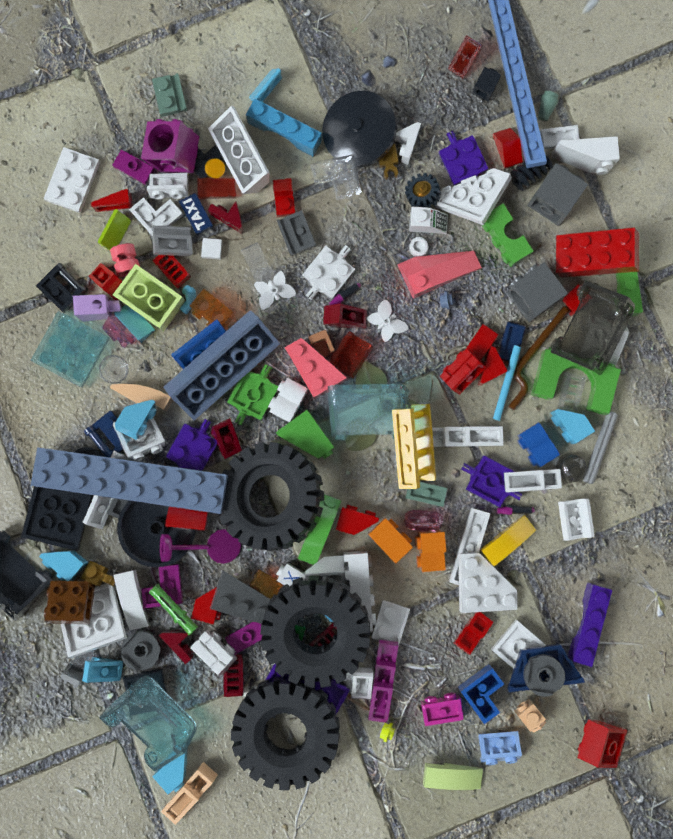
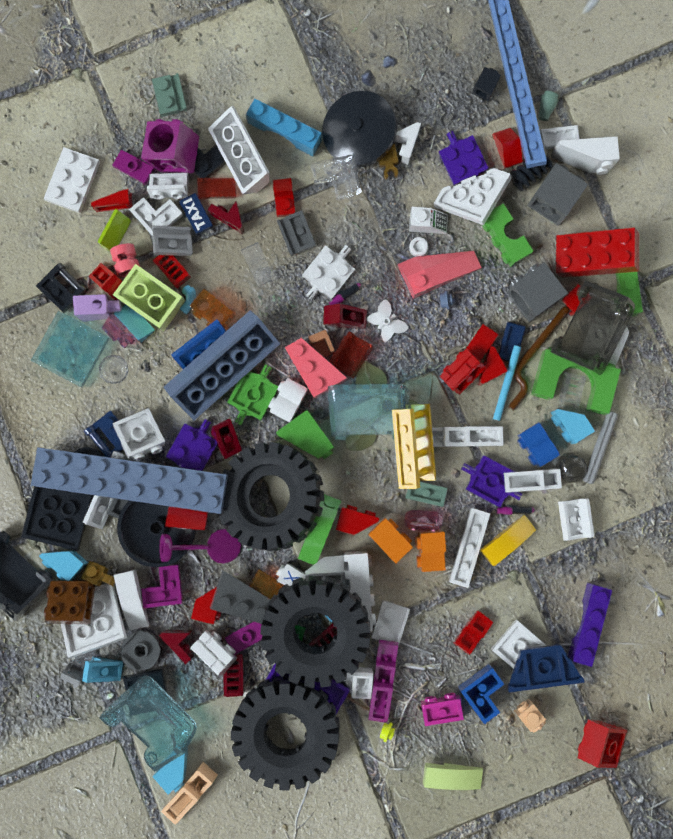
light nougat slope [110,384,173,411] -> none
medium azure slope [115,400,157,440] -> none
bright green pin [149,584,198,635] -> none
white tile [201,238,222,260] -> none
light orange tile [205,158,225,178] -> none
medium azure slope [249,68,282,102] -> none
white piece [254,271,296,310] -> none
black wheel [405,173,441,208] -> none
clear red slope [448,35,482,79] -> none
white plate [458,552,517,613] -> none
light blue bracket [478,731,522,765] -> none
dark grey plate [523,654,565,697] -> none

